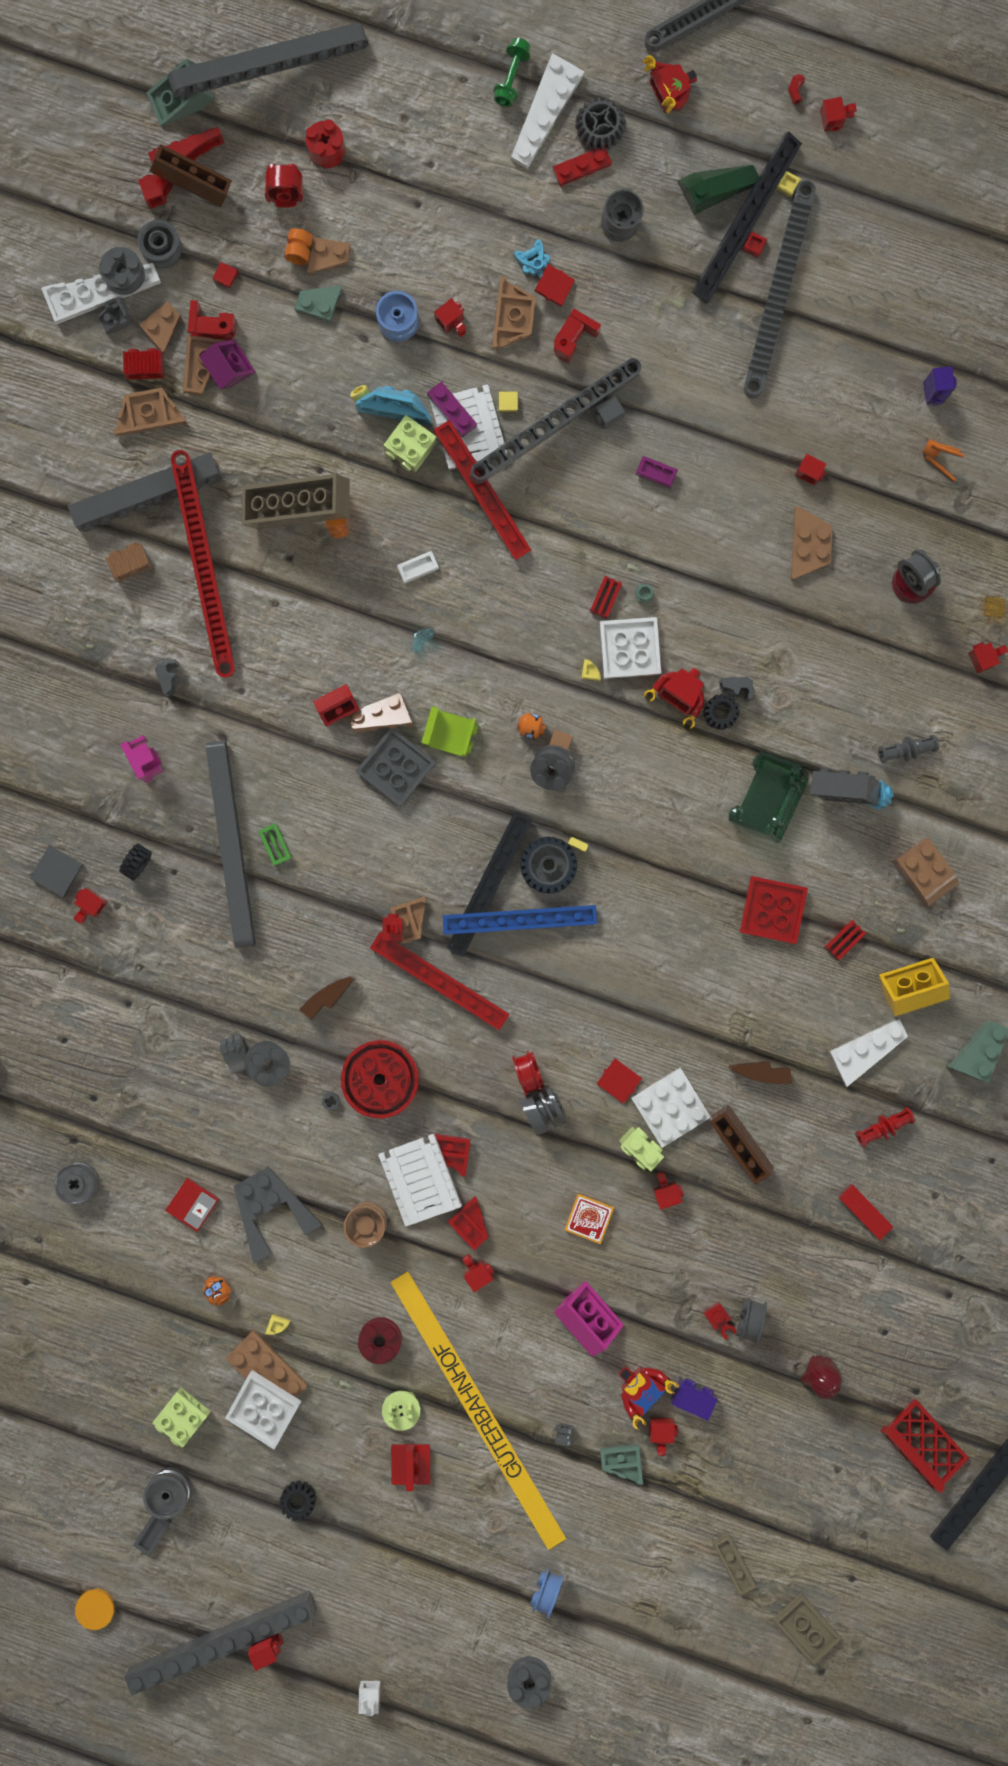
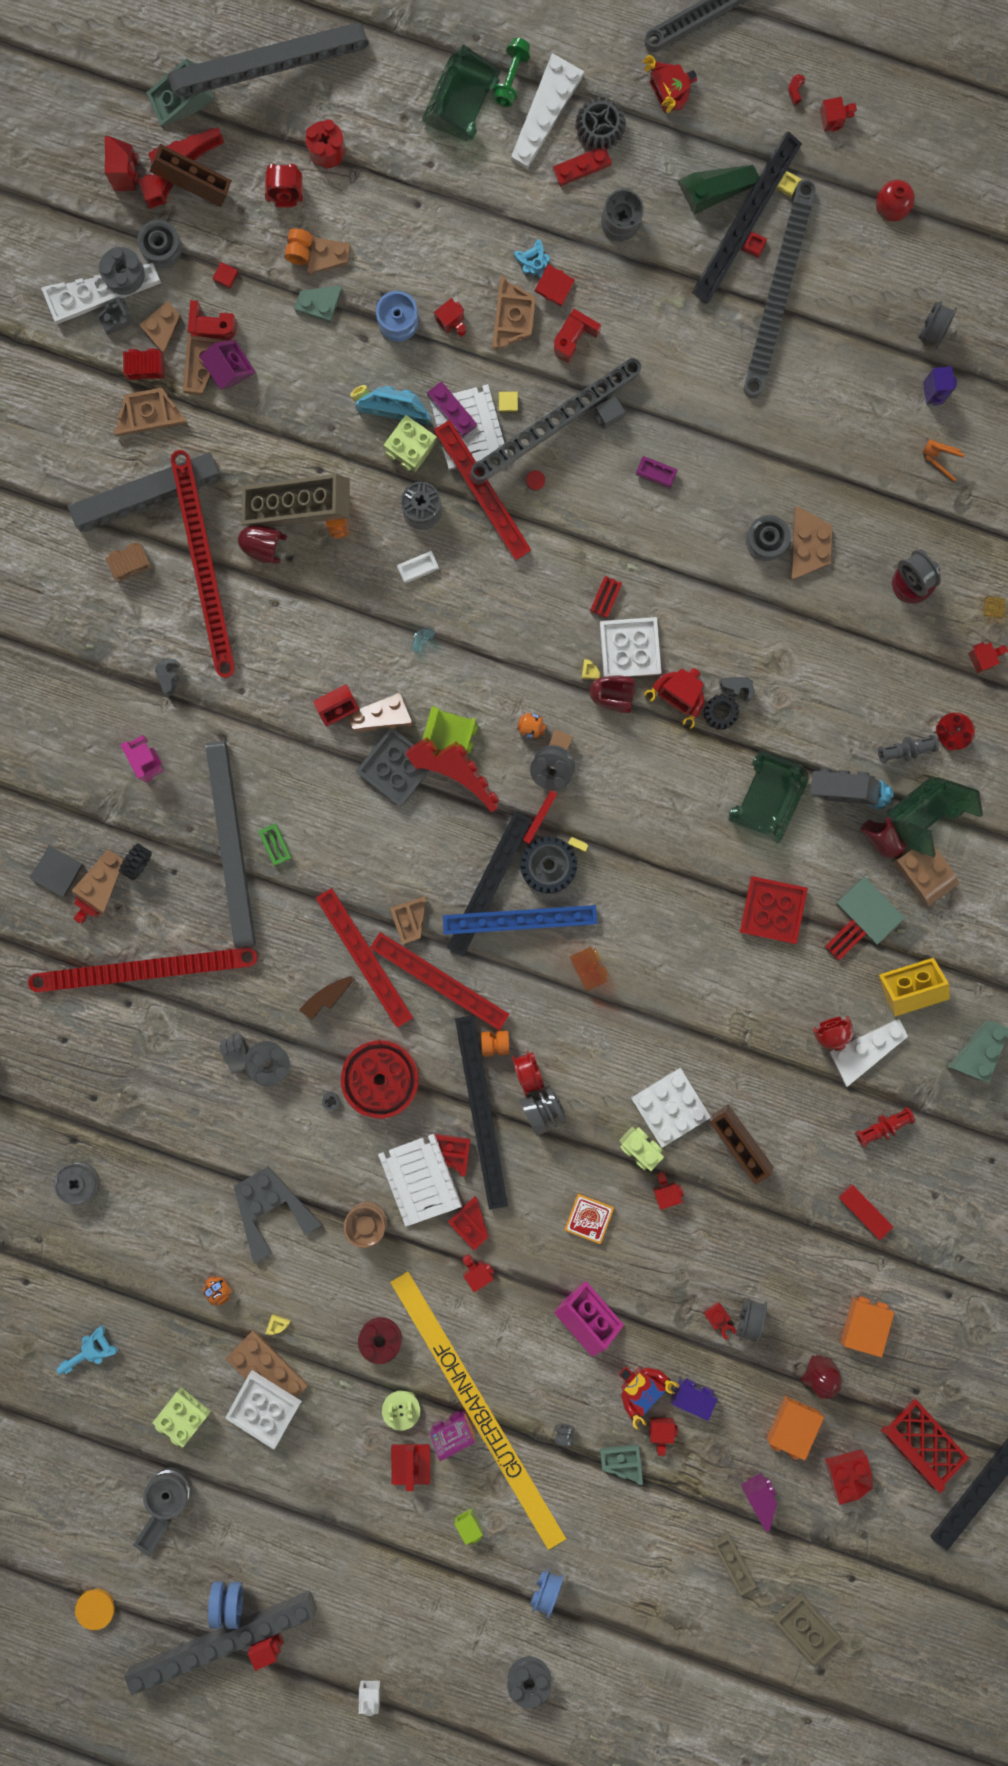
red tile [165,1178,220,1232] -> none
black tyre [279,1480,316,1521] -> none
red brick [382,914,403,942] -> none
red piece [596,1058,642,1104] -> none
sand green plate [635,584,654,603] -> none
reddish brown slope [729,1061,792,1084] -> none
red brick [794,453,827,486] -> none
none -> red gear [28,948,258,992]
none -> medium azure piece [56,1325,119,1375]
none -> medium nougat wing [72,849,124,915]
none -> red slope [105,136,139,191]
none -> medium blue wheel [208,1581,243,1629]
none -> dark red hair [238,525,287,564]
none -> red plate [316,888,414,1028]
none -> dark grey wheel [401,481,442,530]
none -> red arch [406,737,499,812]
none -> clear green windscreen [422,44,501,141]
none -> magenta slope [430,1411,476,1461]
none -> lime brick [454,1508,483,1545]
none -> black plate [455,1015,508,1210]
none -> orange wheel [481,1030,510,1057]
none -> red tile [523,790,557,845]
none -> red tile [526,470,545,491]
none -> clear orange brick [569,946,609,991]
none -> dark red hair [589,675,635,713]
none -> magenta slope [741,1473,777,1532]
none -> dark grey wheel [746,515,791,561]
none -> orange brick [766,1395,824,1460]
none -> red cylinder [813,1016,854,1051]
none -> red slope [825,1449,873,1505]
none -> sand green tile [836,876,904,945]
none -> orange brick [840,1296,894,1358]
none -> dark red hair [860,808,908,859]
none -> red cylinder [875,180,915,222]
none -> clear green windscreen [887,777,983,858]
none -> dark grey wheel [918,301,957,349]
none -> red plate [936,712,975,751]

